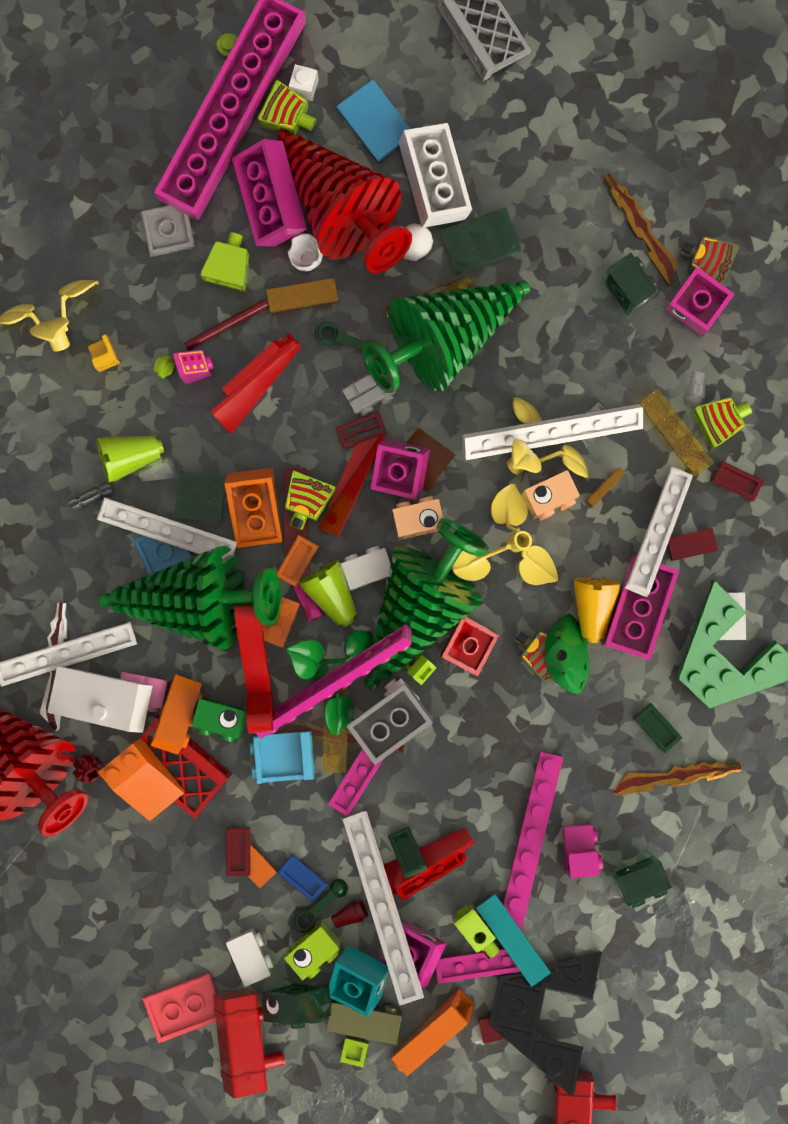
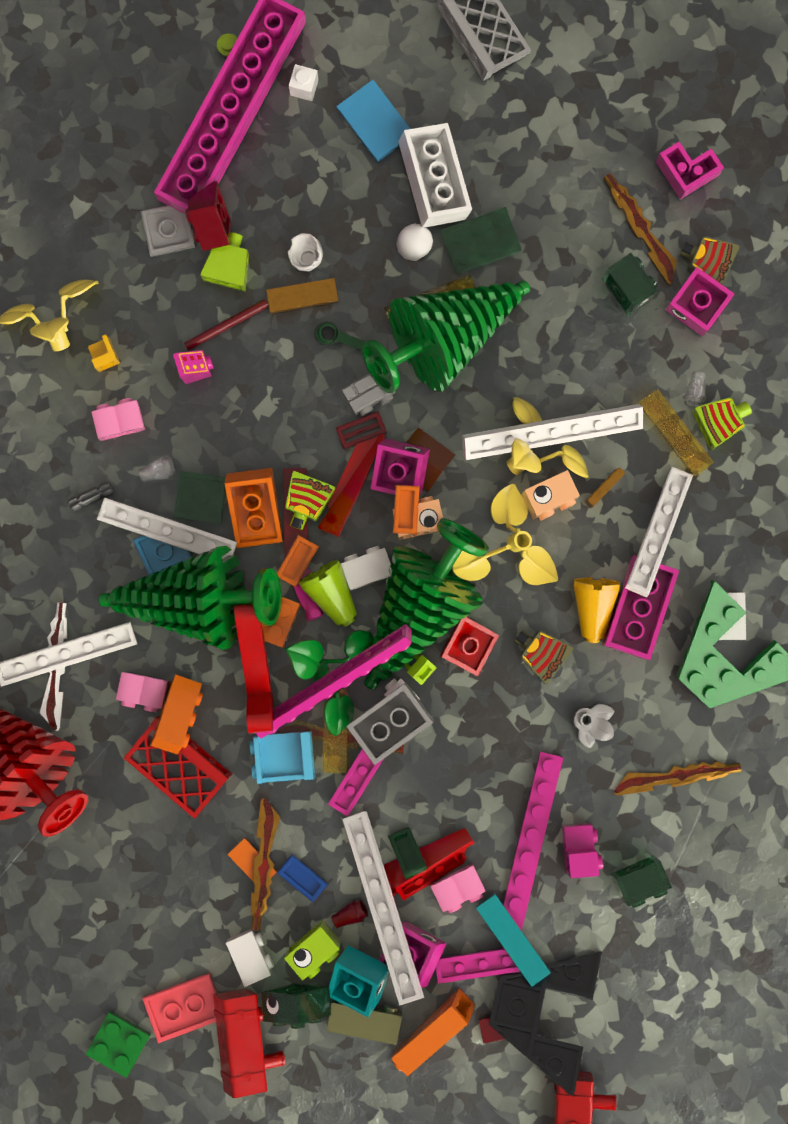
white brick [47,666,153,733] -> none
dark red gear [72,753,103,784] -> none
lime cone [96,436,164,483] -> none
orange slope [98,738,185,821] -> none
lime plate [154,355,174,378] -> none
green brick [191,698,246,742] -> none
red wedge [210,333,301,433] -> none
dark red tile [226,827,251,876] -> none
dark pink brick [232,139,307,247] -> none
lime torso [258,80,316,135] -> none
red plant [277,129,412,274] -> none
dark green piece [291,879,348,933] -> none
lime plate [340,1036,369,1067] -> none
lime torso [452,902,500,959] -> none
green piece [545,614,590,694] -> none
dark green tile [633,703,682,754] -> none
dark red tile [667,528,718,561] -> none
dark red tile [711,461,764,502] -> none
none -> green plate [85,1011,151,1078]
none -> bright pink brick [91,398,146,441]
none -> dark red slope [185,181,231,251]
none -> pearl gold sword [251,798,280,930]
none -> orange tile [393,485,420,535]
none -> bright pink brick [430,863,485,913]
none -> light grey plate [573,704,614,748]
none -> dark pink brick [655,141,724,200]

